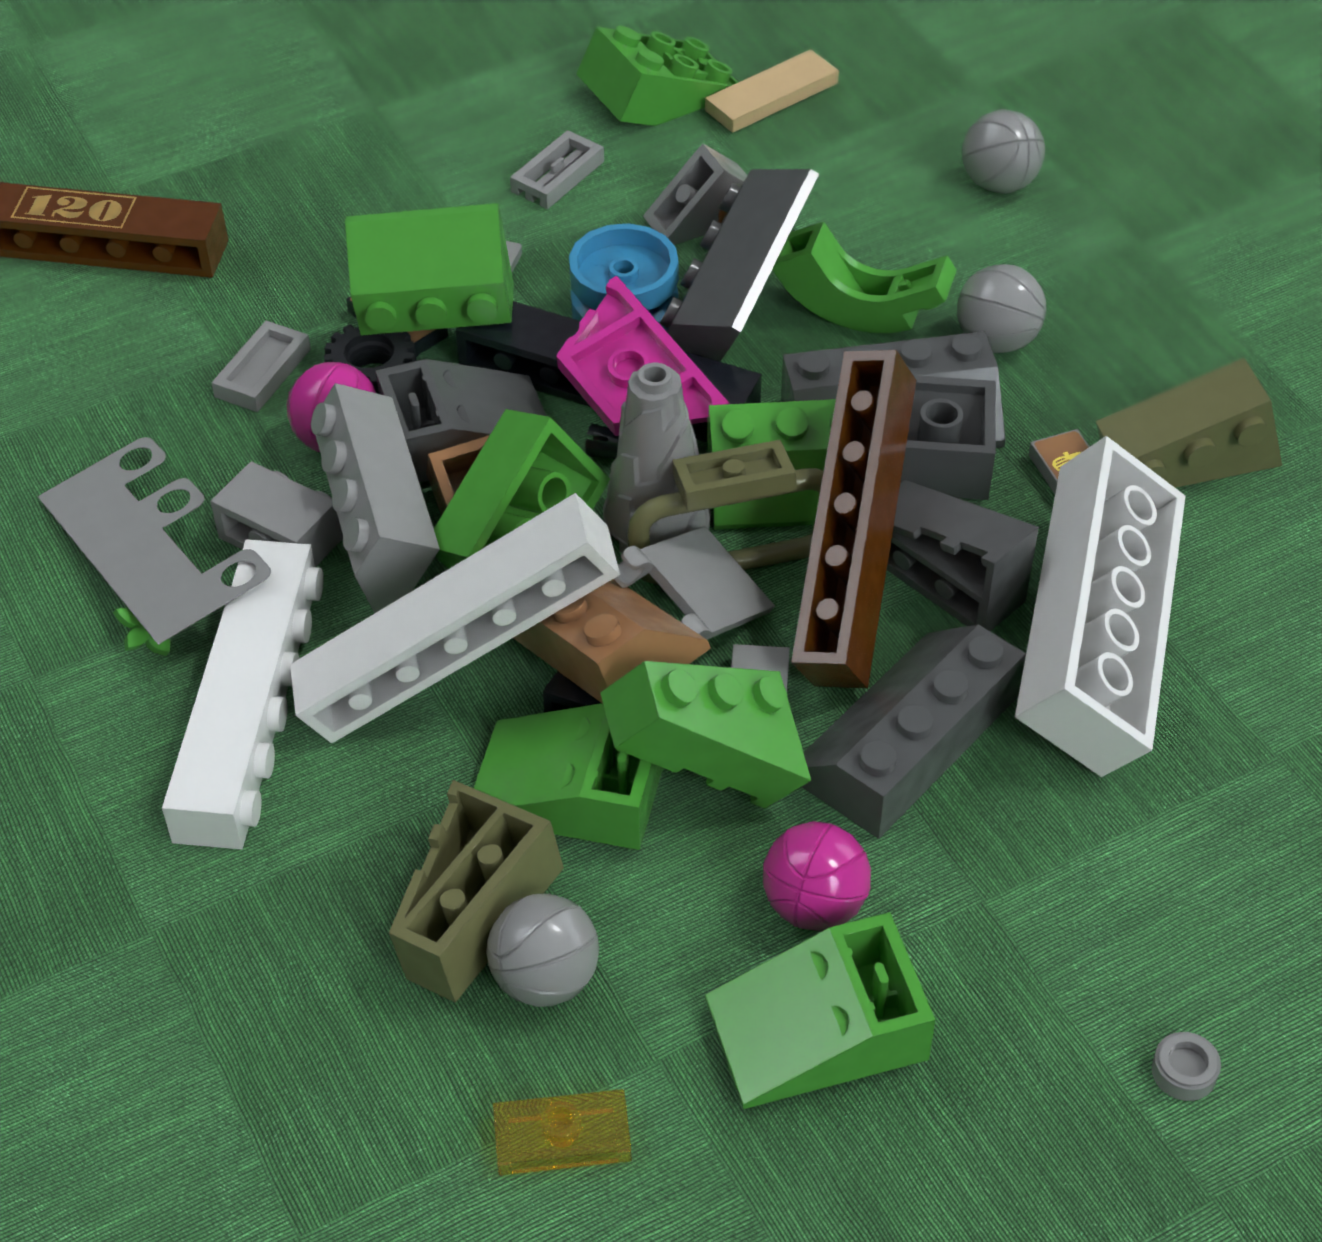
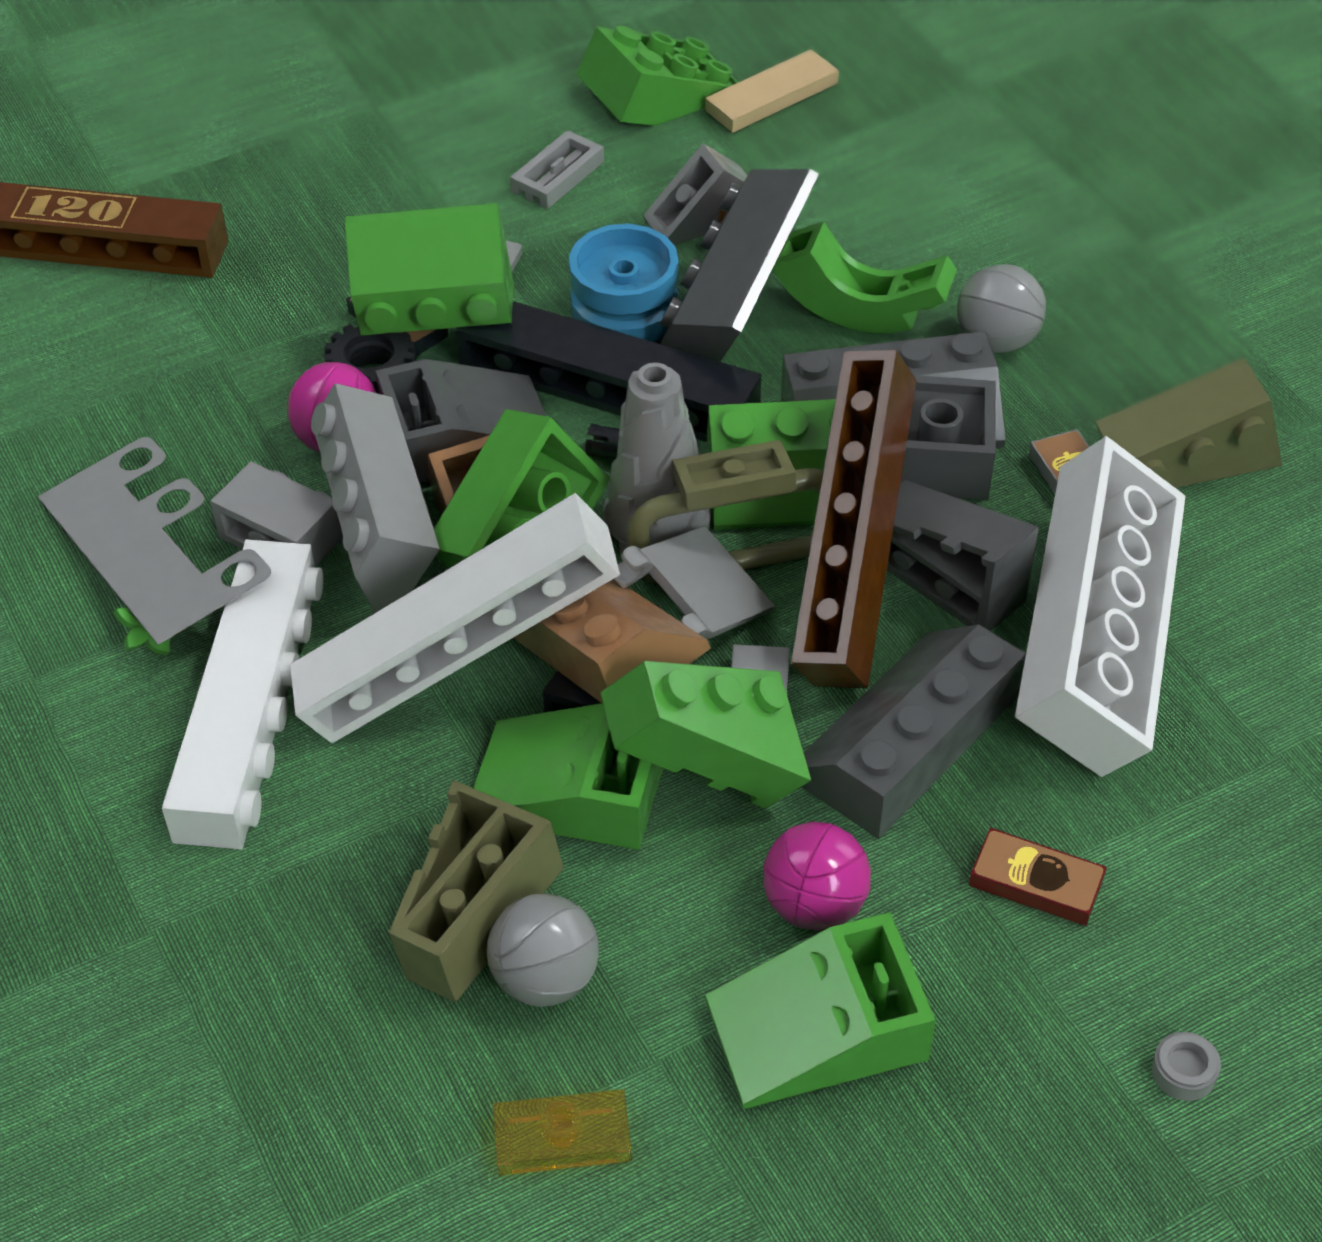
light grey tile [211,320,311,412] -> none
dark pink wing [556,276,729,436] -> none
light grey piece [962,109,1045,194] -> none
none -> tile [969,828,1107,926]

